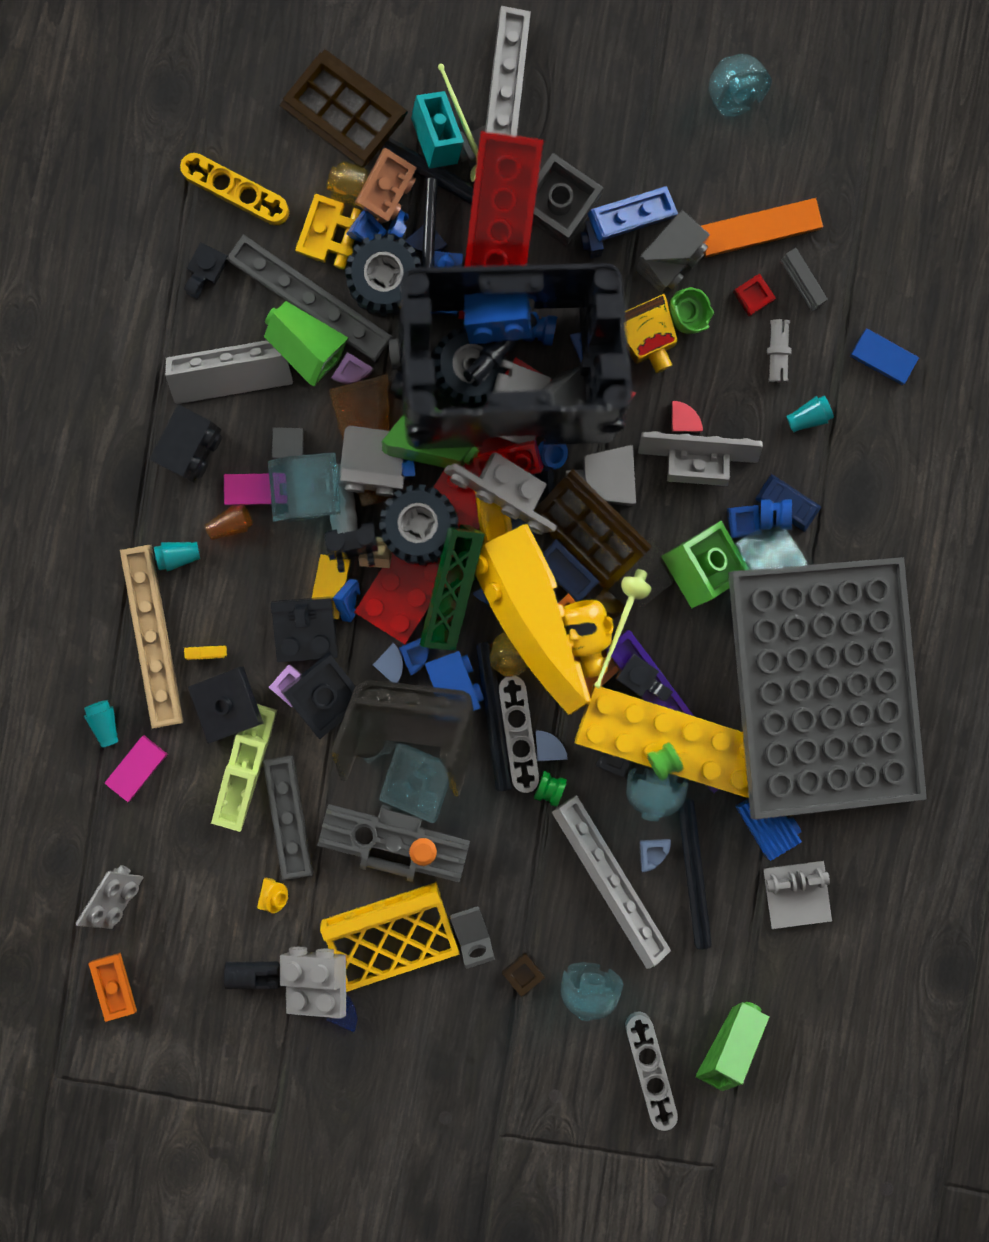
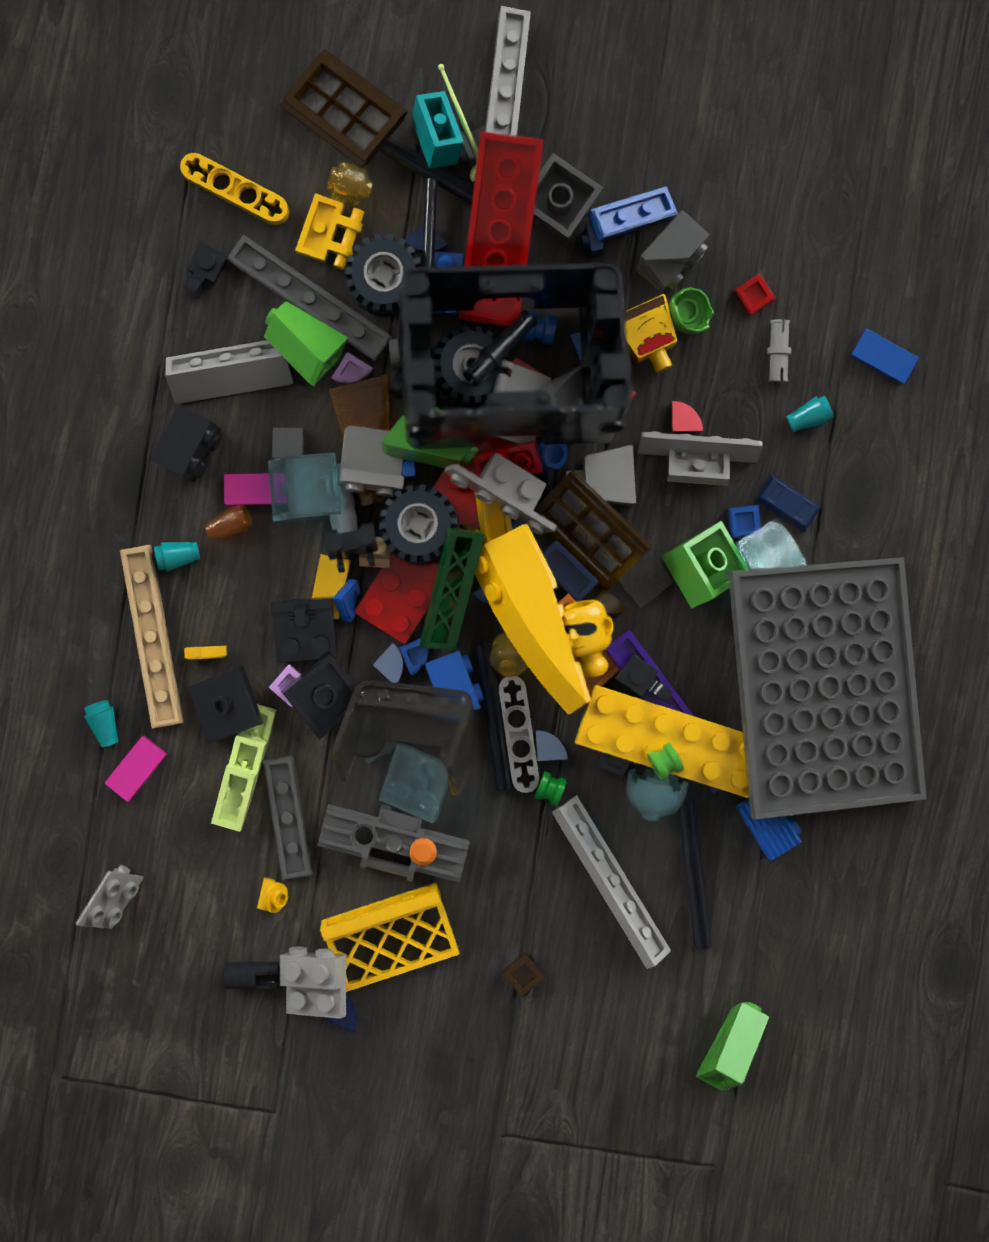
orange plate [88,953,137,1022] -> none
blue tile [346,210,387,242] -> none
nougat bracket [355,148,417,224] -> none
blue tile [385,210,409,240] -> none
dark grey bracket [450,906,495,969] -> none
blue brick [464,293,531,344] -> none
clear light blue cylinder [561,962,623,1021] -> none
yellowish green sword [594,569,652,688] -> none
light grey beam [625,1012,678,1131] -> none
sand blue tile [639,839,671,872] -> none
orange tile [701,198,823,258] -> none
clear light blue cylinder [709,54,772,117] -> none
blue wheel [761,499,792,530] -> none
light grey hinge [763,861,832,929] -> none
dark grey tile [780,248,828,312] -> none

